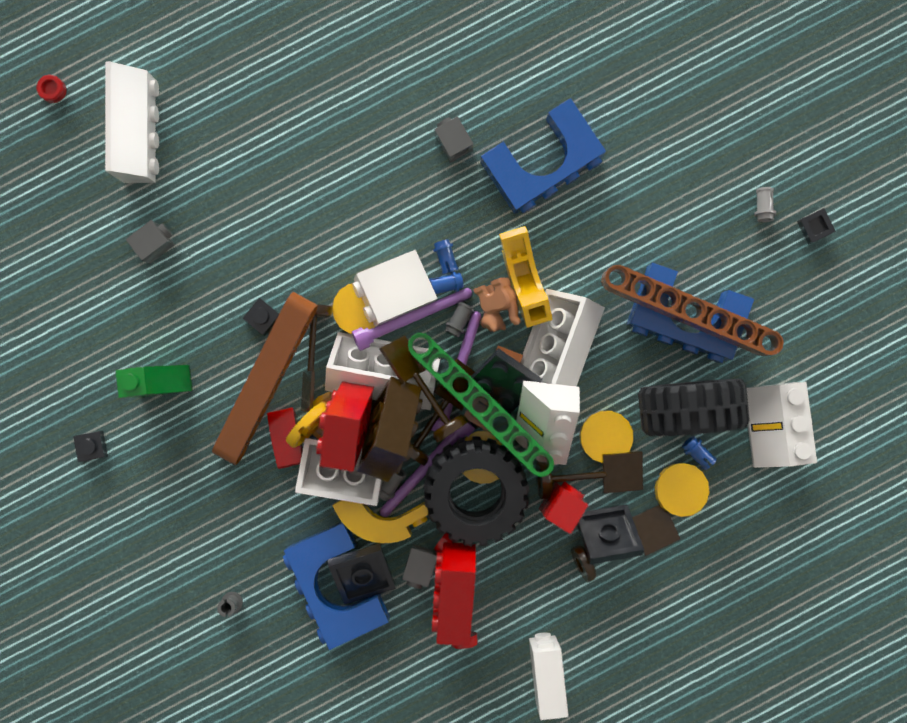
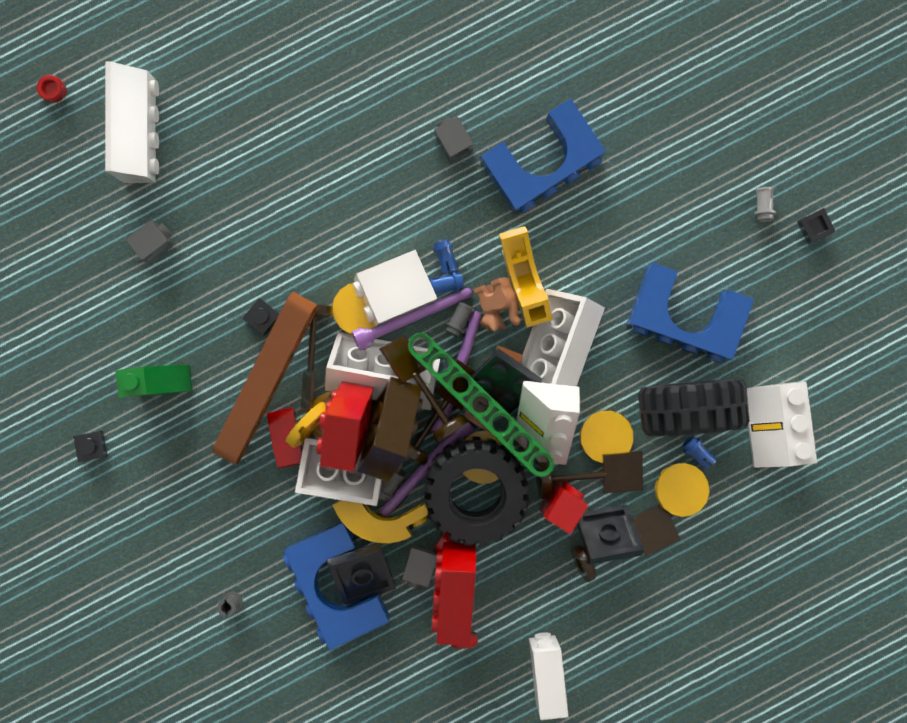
dark orange beam [601,265,784,356] -> none

